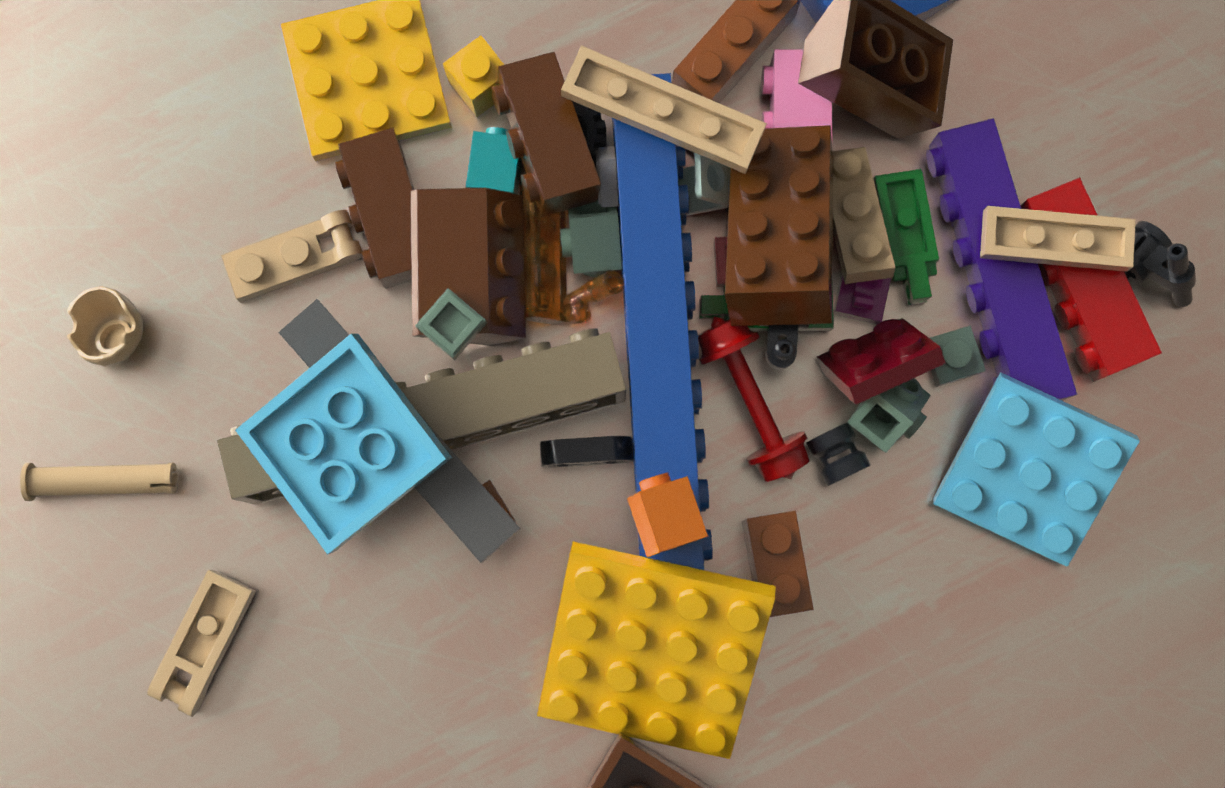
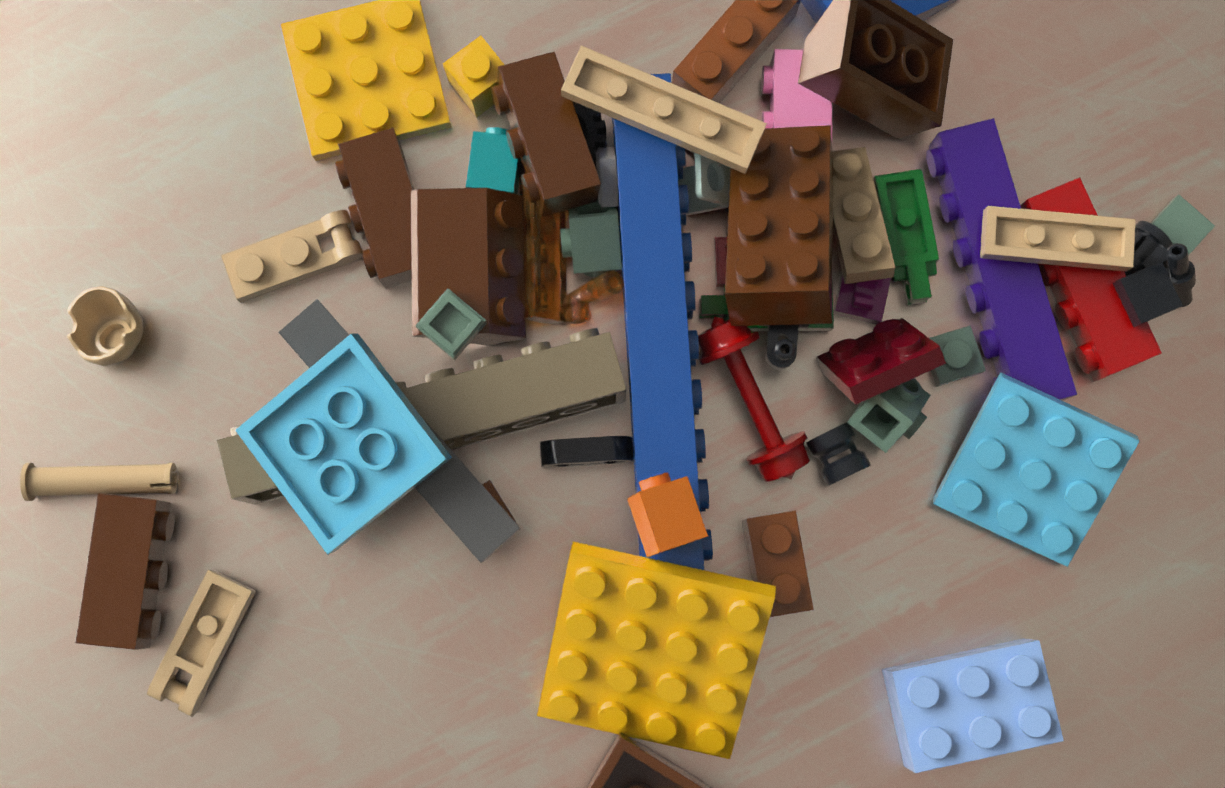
none -> reddish brown brick [76,493,175,650]
none -> light blue brick [882,638,1064,773]
none -> black tile [1112,262,1183,327]
none -> sand green tile [1151,195,1215,256]

